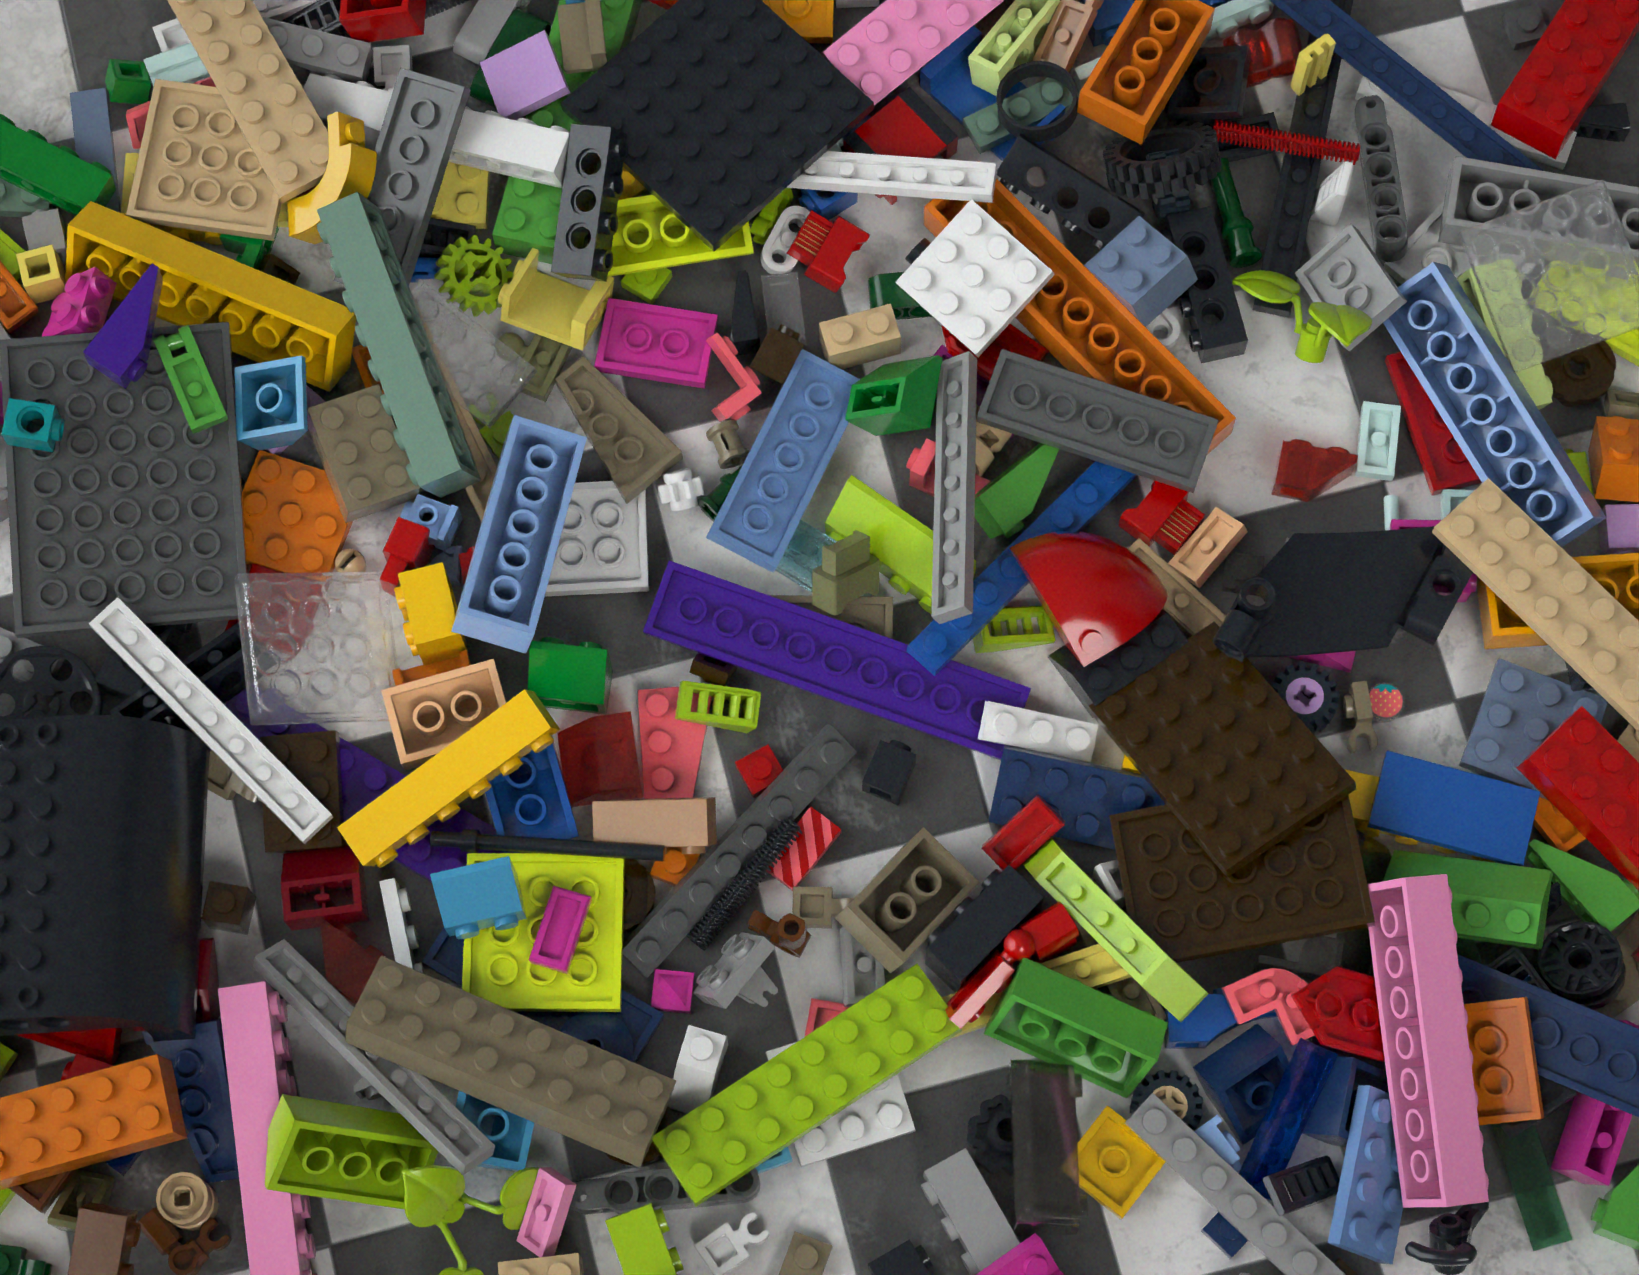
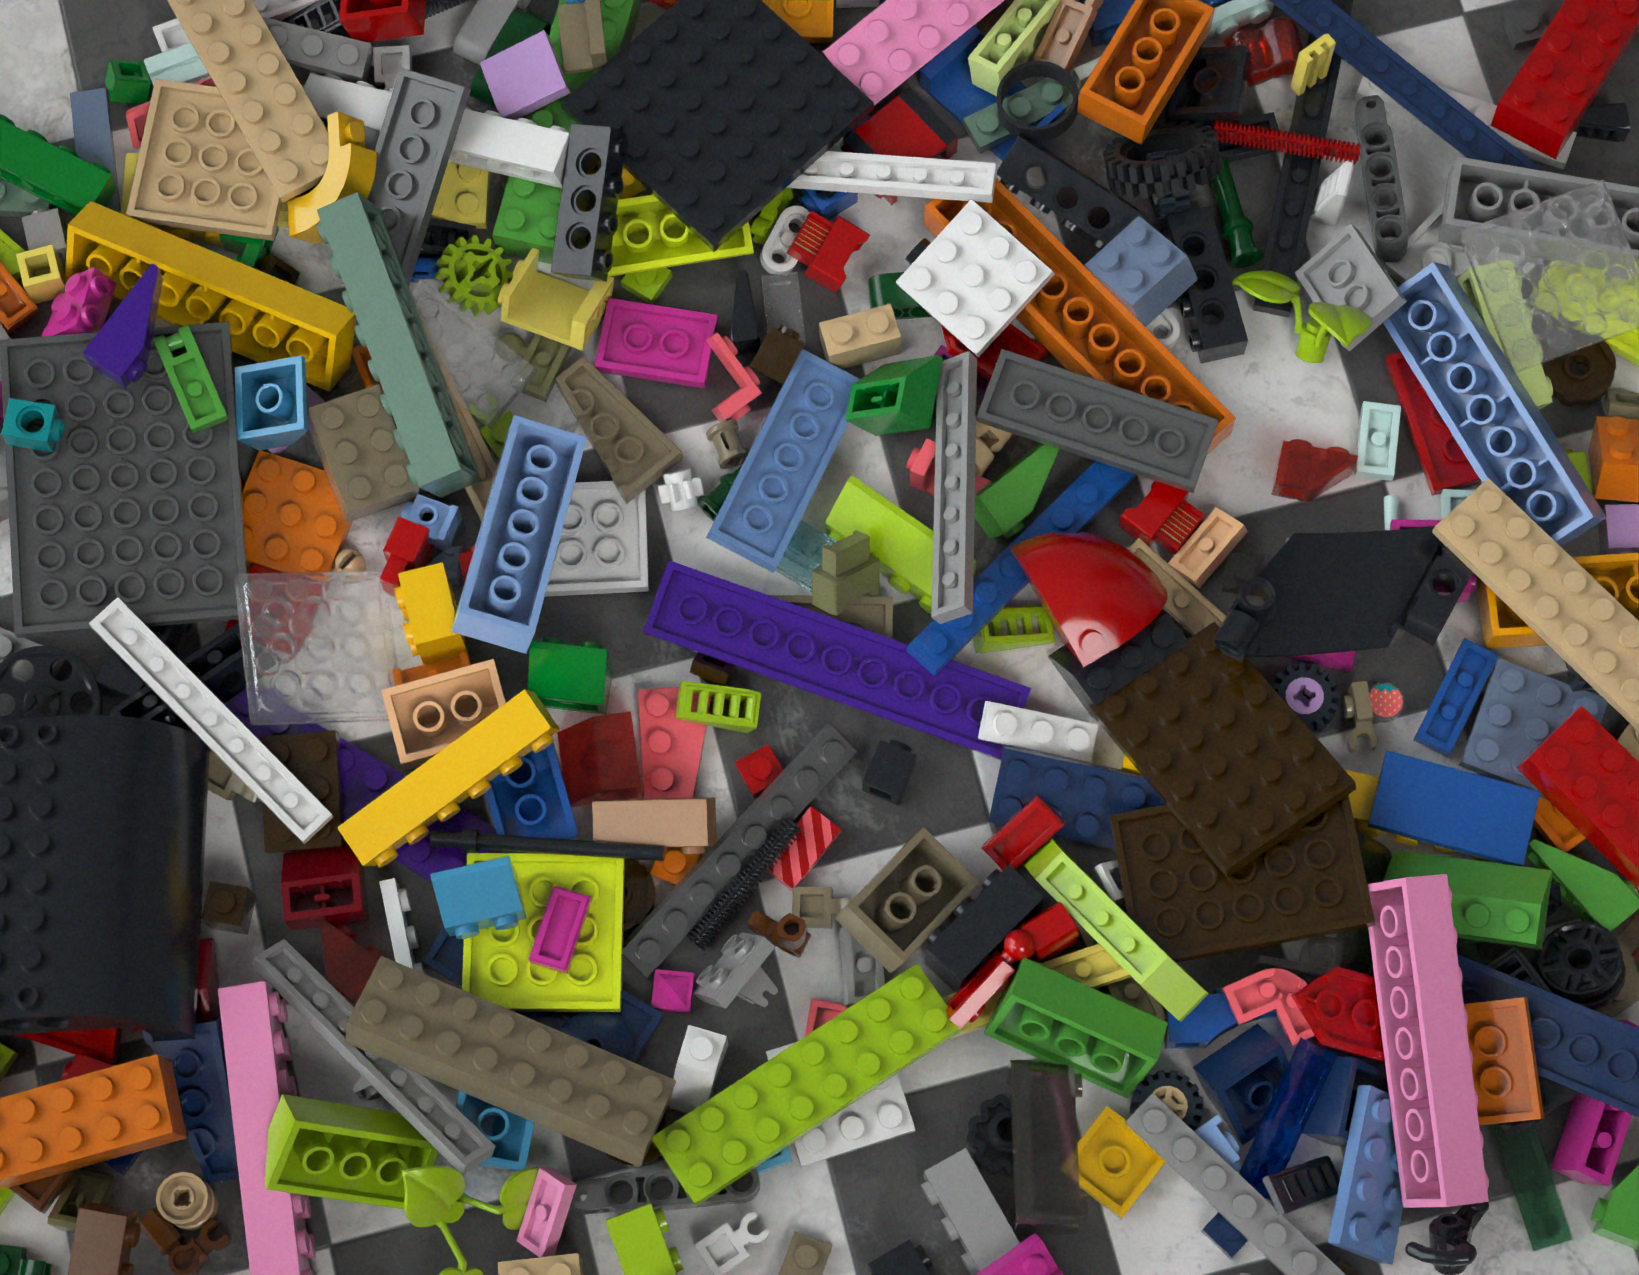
none -> blue plate [1413,638,1499,757]

